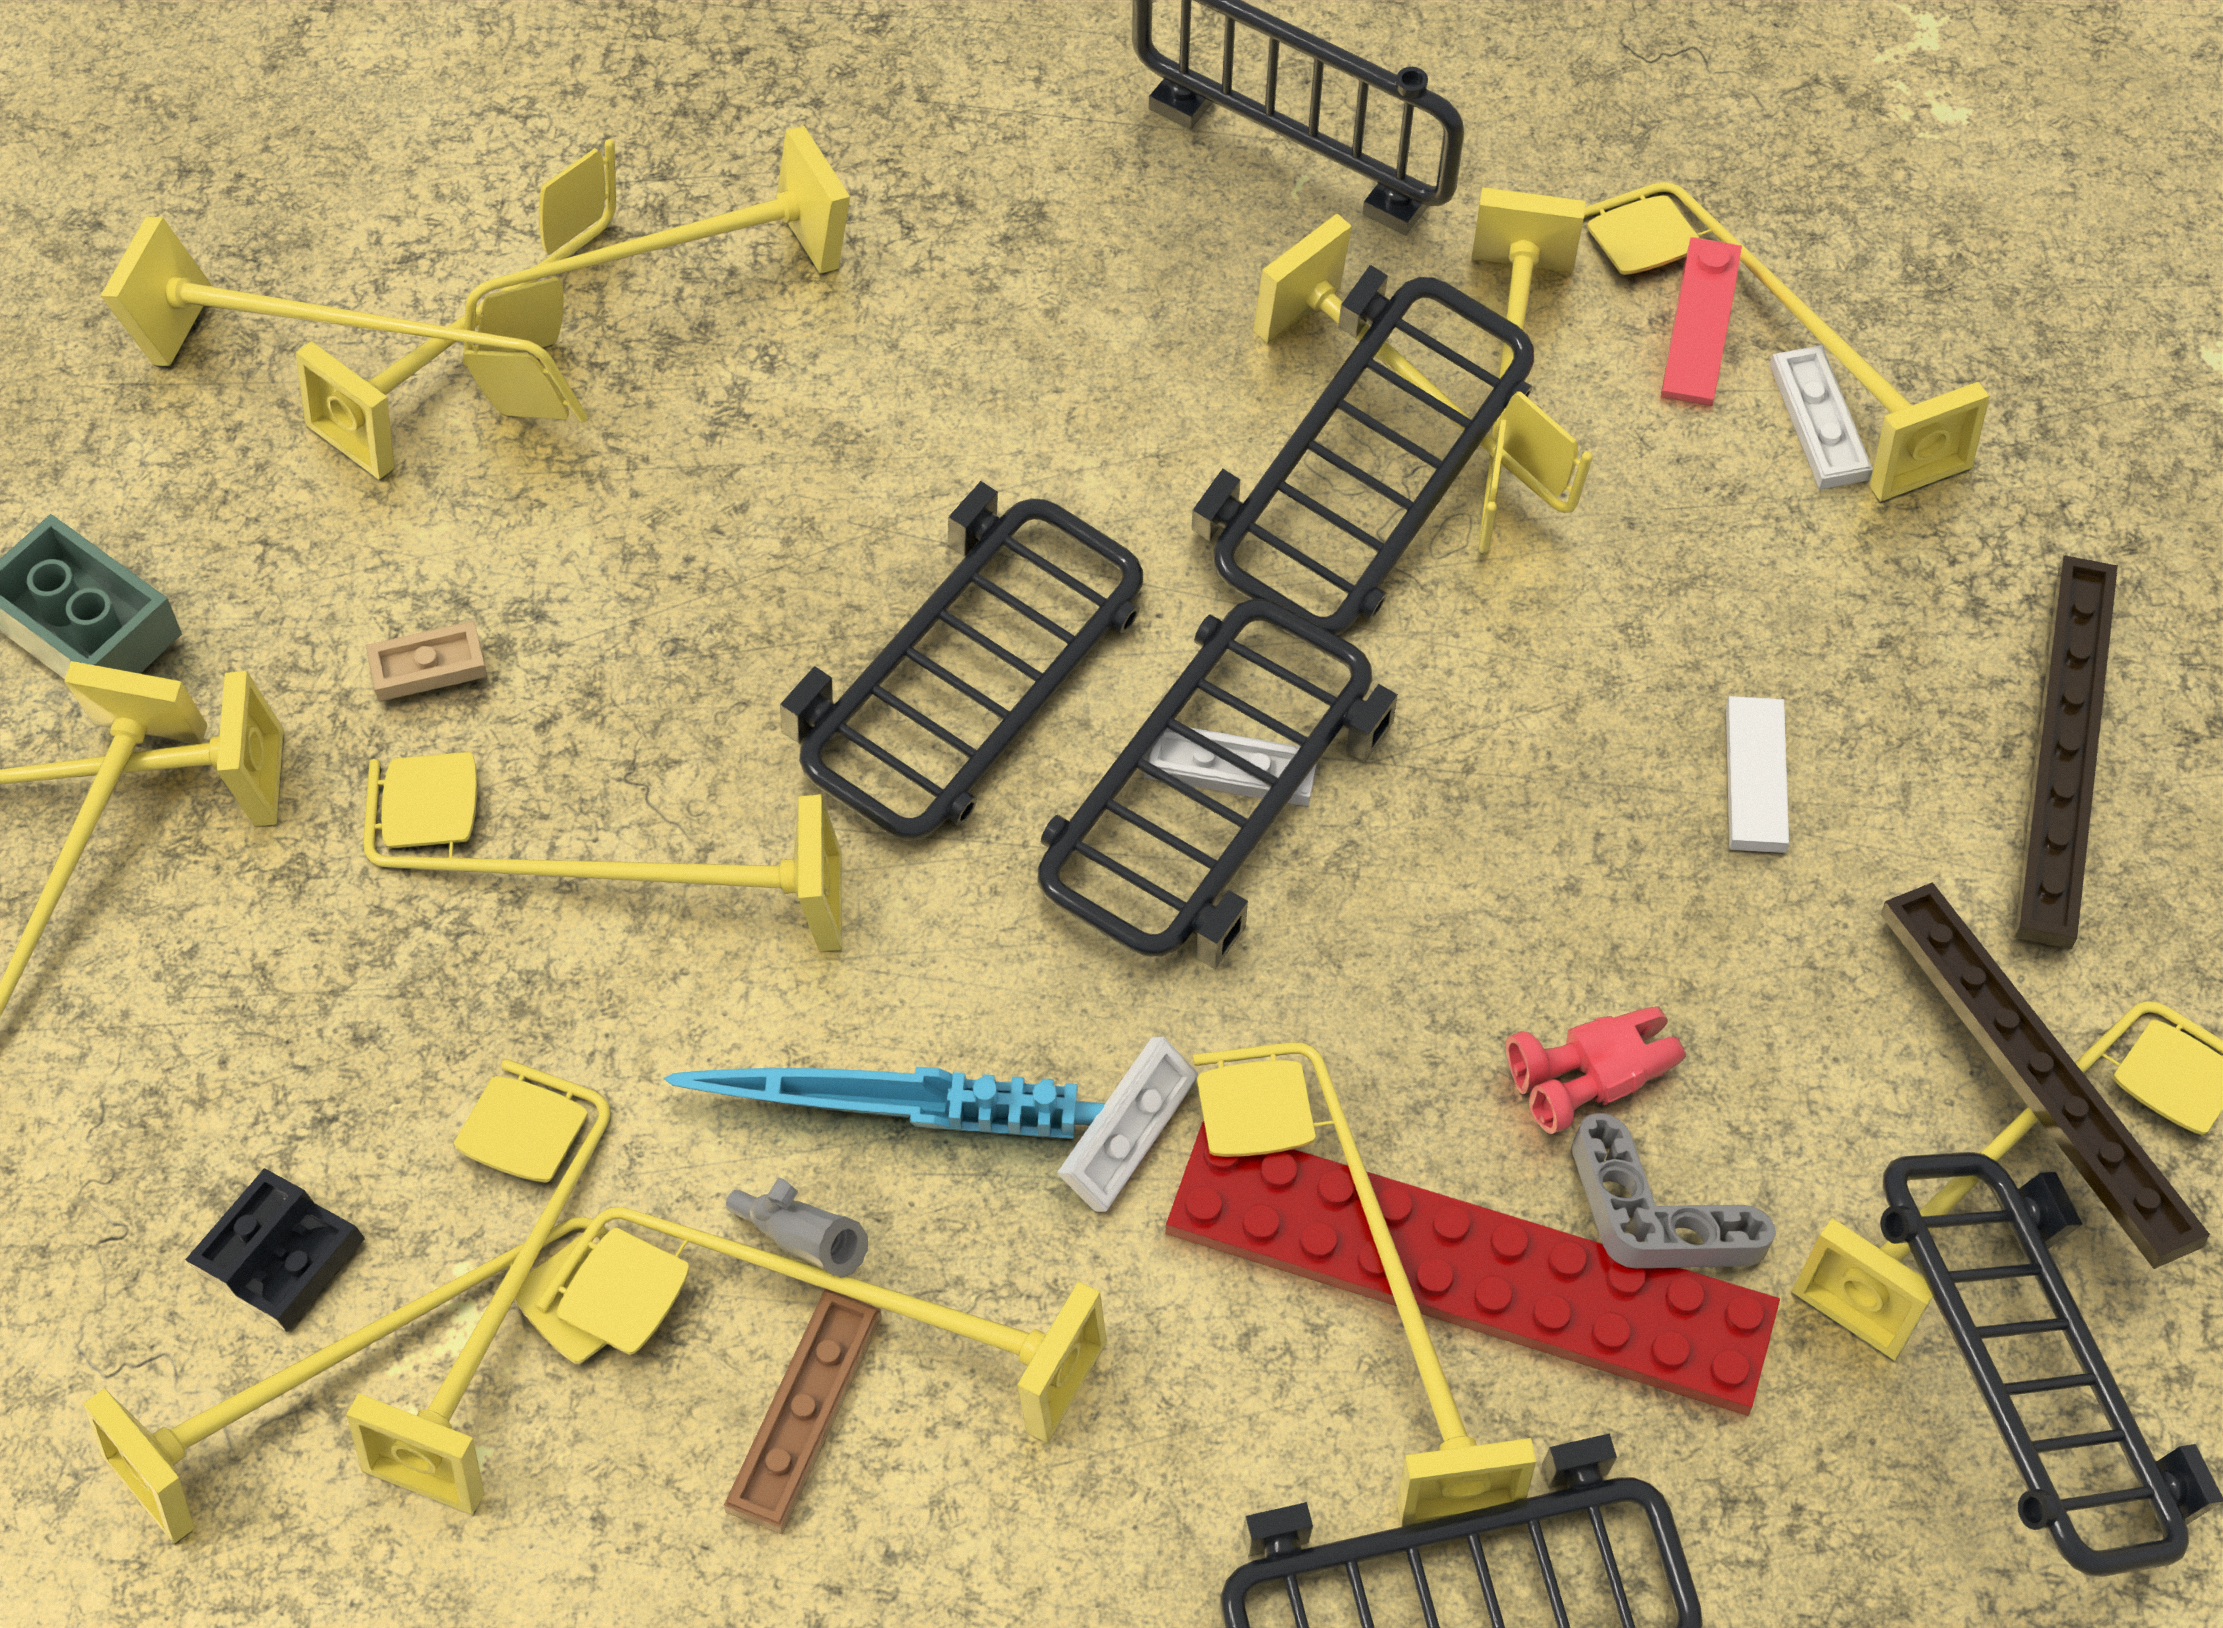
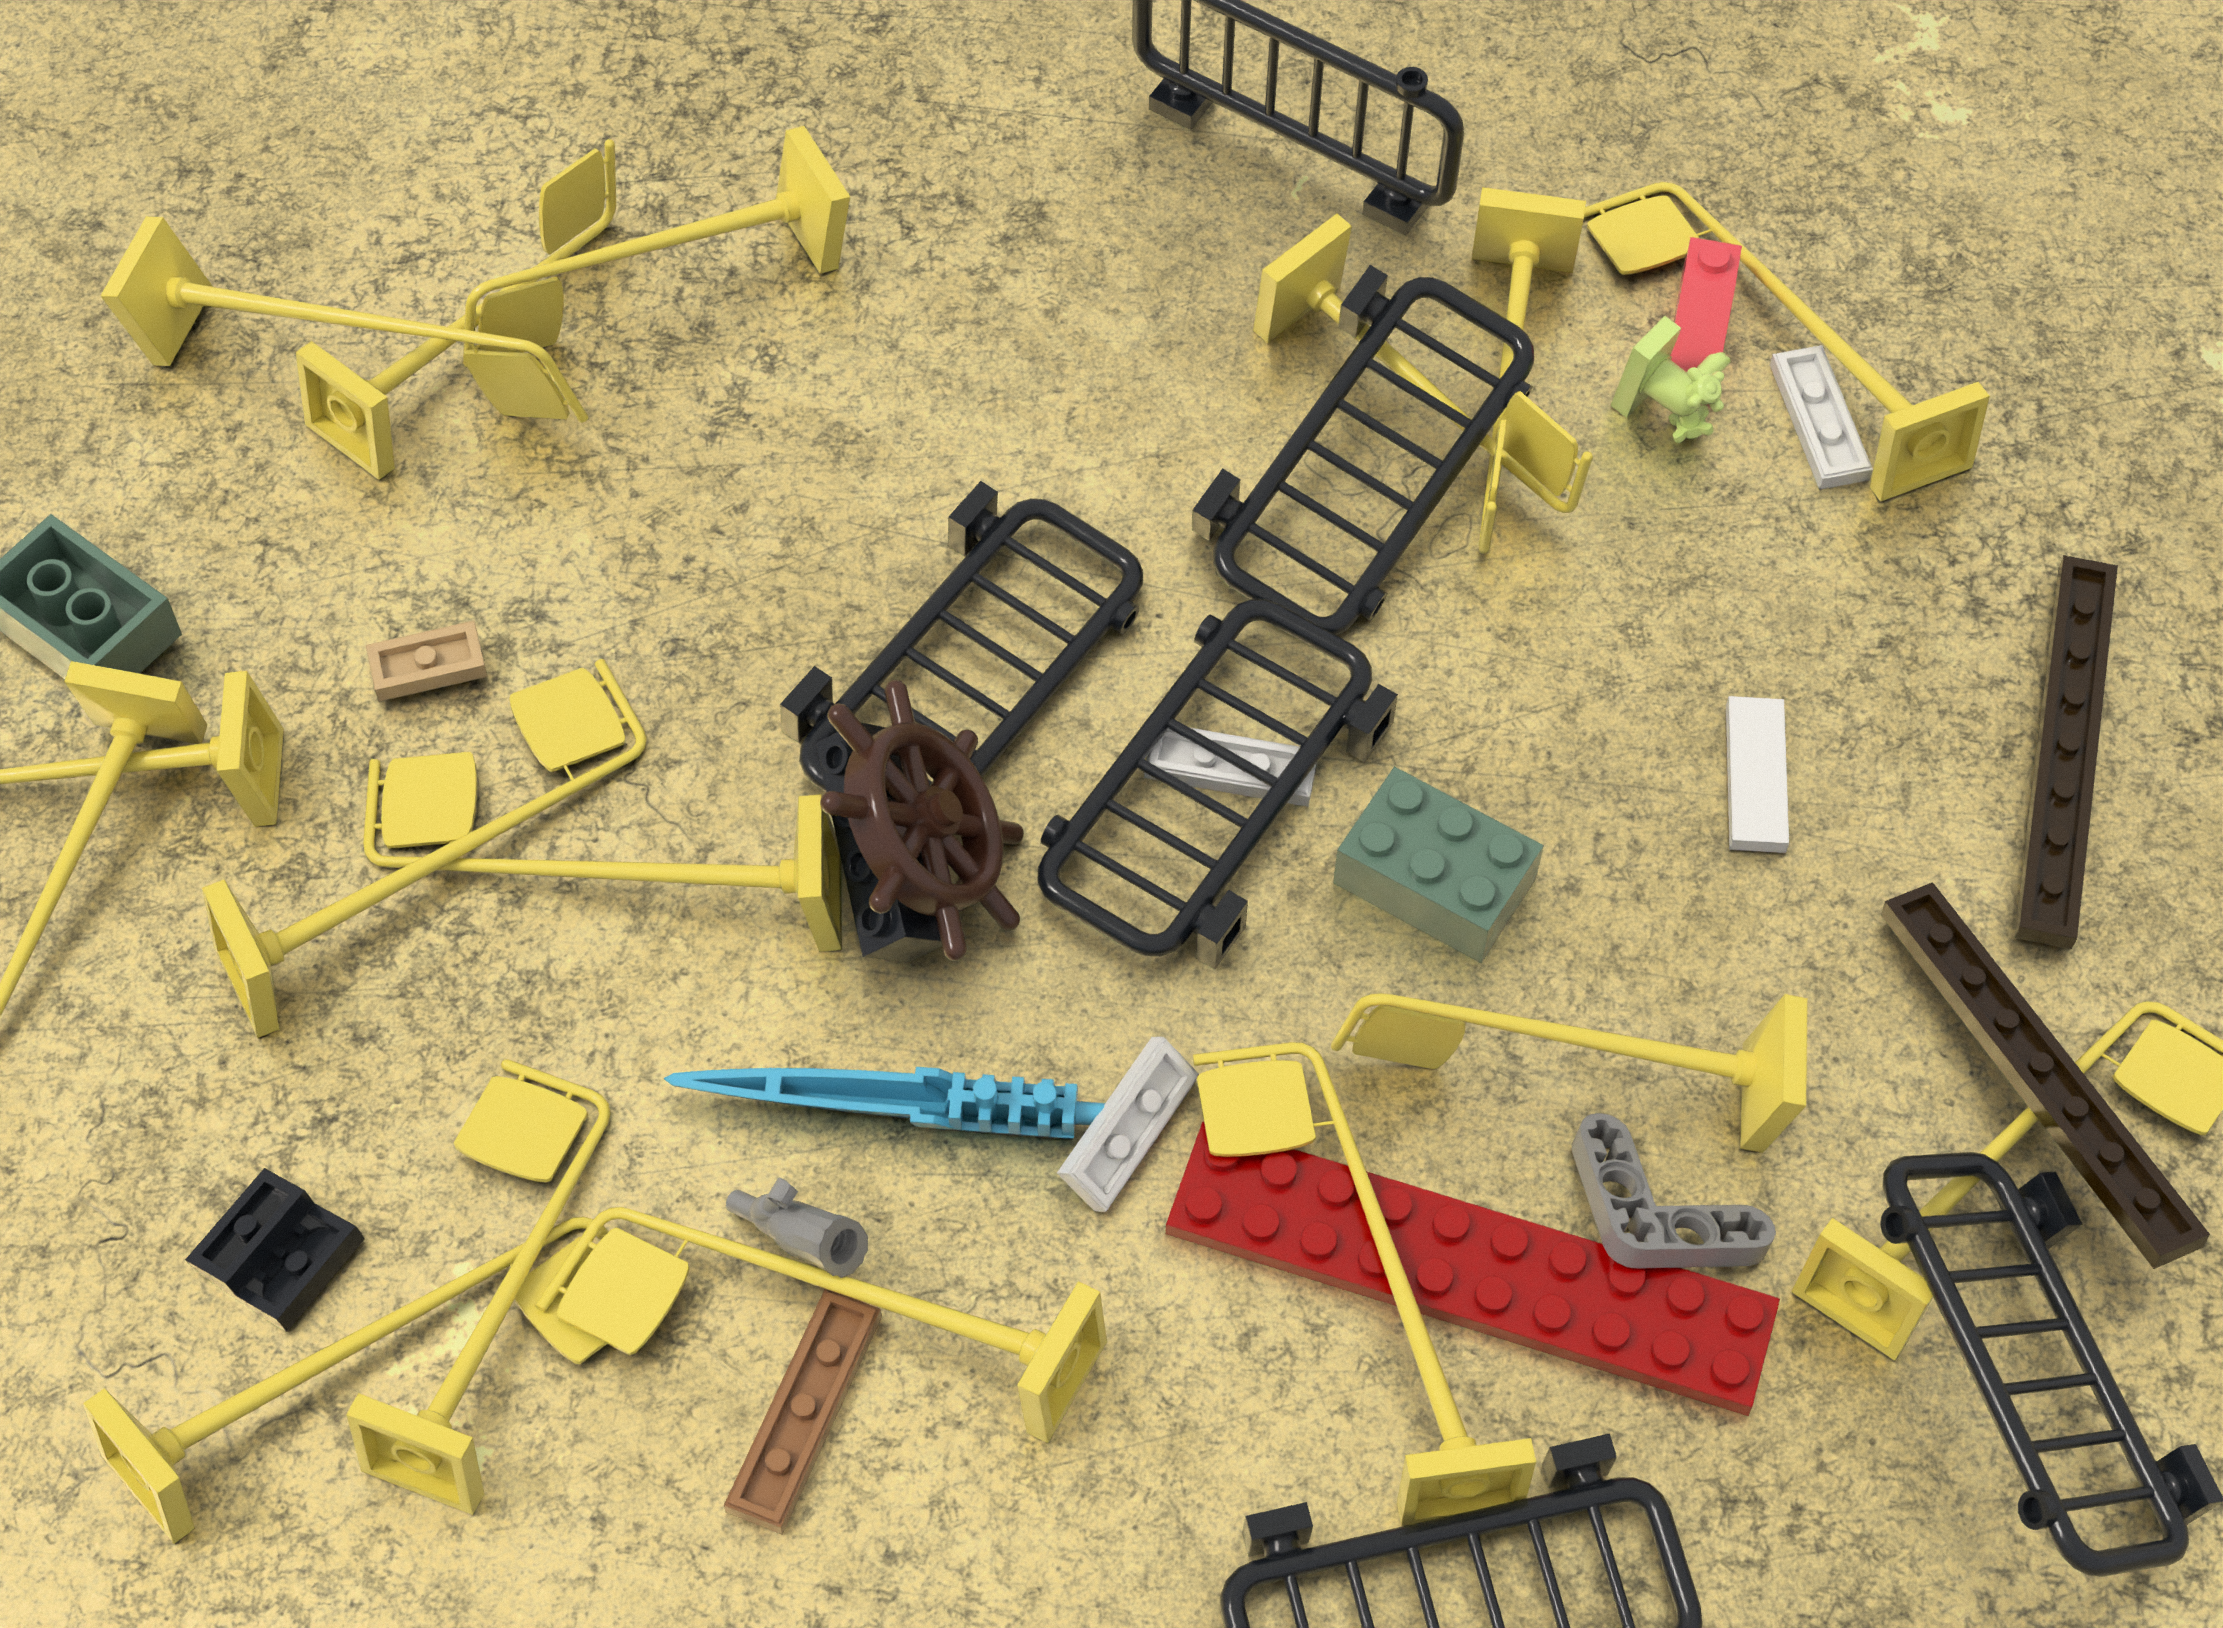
coral piece [1506,1006,1686,1134] -> none
none -> light yellow piece [202,659,647,1038]
none -> reddish brown brick [816,680,1024,962]
none -> light yellow piece [1331,993,1808,1153]
none -> sand green brick [1333,766,1544,963]
none -> yellowish green piece [1610,316,1731,443]

